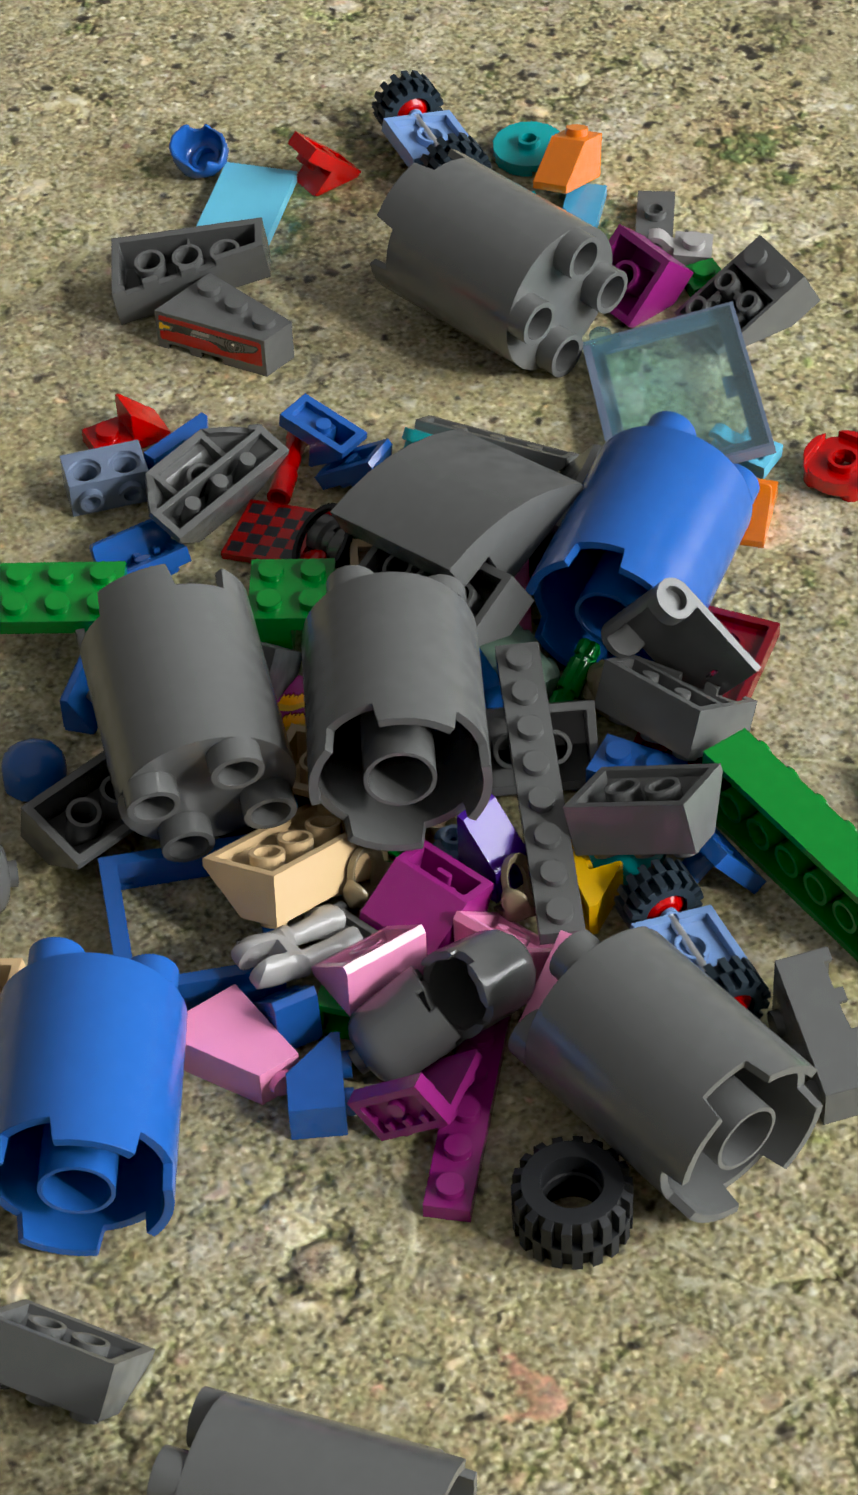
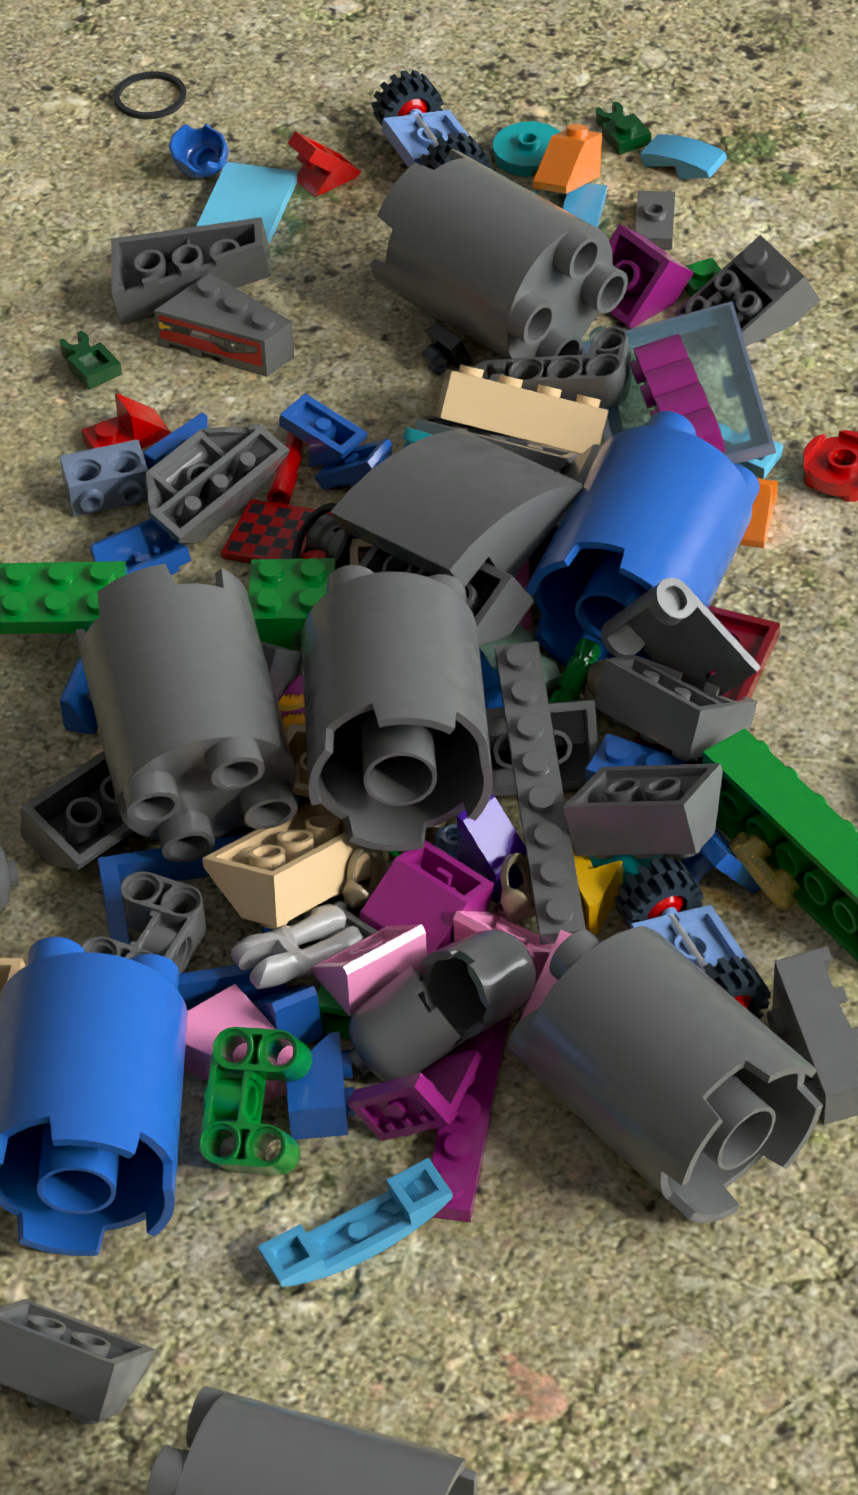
blue hair [1,737,67,802] -> none
black tyre [511,1136,634,1270] -> none
light grey plate [648,228,713,265] -> none
none -> dark green plate [59,331,122,390]
none -> dark grey beam [81,871,206,974]
none -> black piece [114,71,186,120]
none -> green beam [200,1027,312,1176]
none -> dark azure slope [258,1158,453,1287]
none -> black tile [421,321,473,376]
none -> tan wedge [435,364,609,454]
none -> dark grey beam [473,327,633,408]
none -> dark green plate [596,101,651,155]
none -> magenta brick [629,333,726,453]
none -> dark azure slope [640,134,727,179]
none -> clear yellow plate [729,831,800,912]

